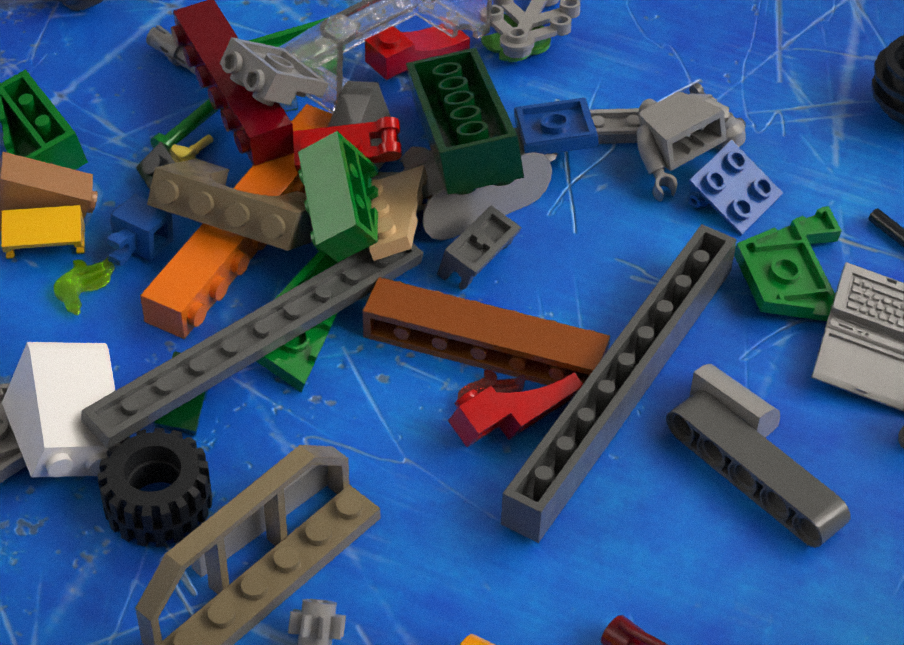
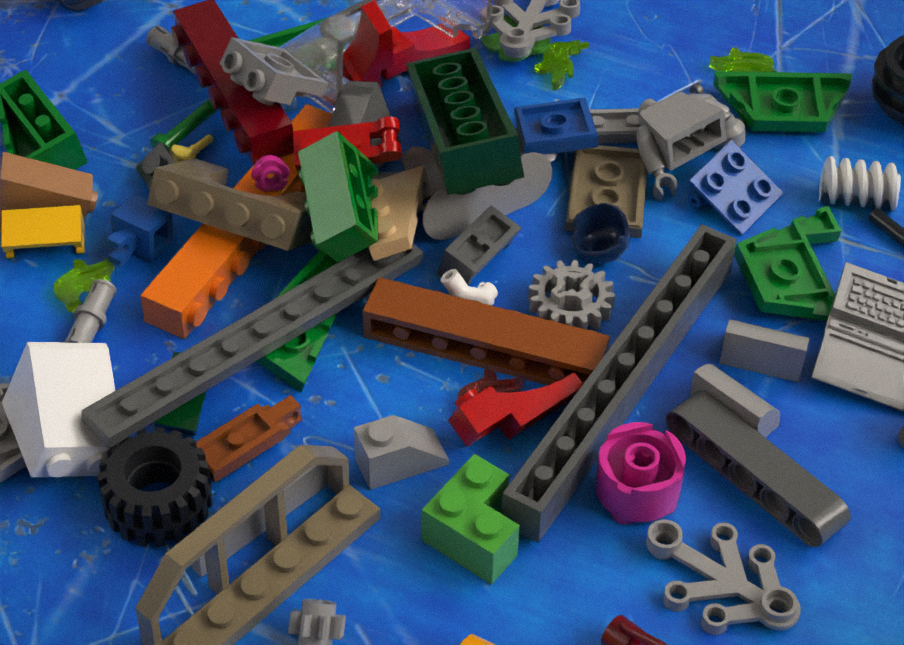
none -> light grey pin [64,279,117,343]
none -> dark orange hinge [196,395,302,483]
none -> dark pink plate [251,155,290,192]
none -> red slope [336,0,394,89]
none -> light grey slope [354,415,449,490]
none -> bright green brick [421,454,520,585]
none -> white arm [440,269,498,306]
none -> light grey gear [528,260,615,330]
none -> clear neon green piece [534,40,589,90]
none -> dark tan tile [565,145,647,238]
none -> dark blue hair [571,203,630,265]
none -> dark pink brick [595,422,686,525]
none -> light grey plant [646,519,801,635]
none -> clear neon green piece [709,47,777,72]
none -> green wing [713,71,852,132]
none -> light grey brick [719,319,810,383]
none -> white piece [819,156,901,211]

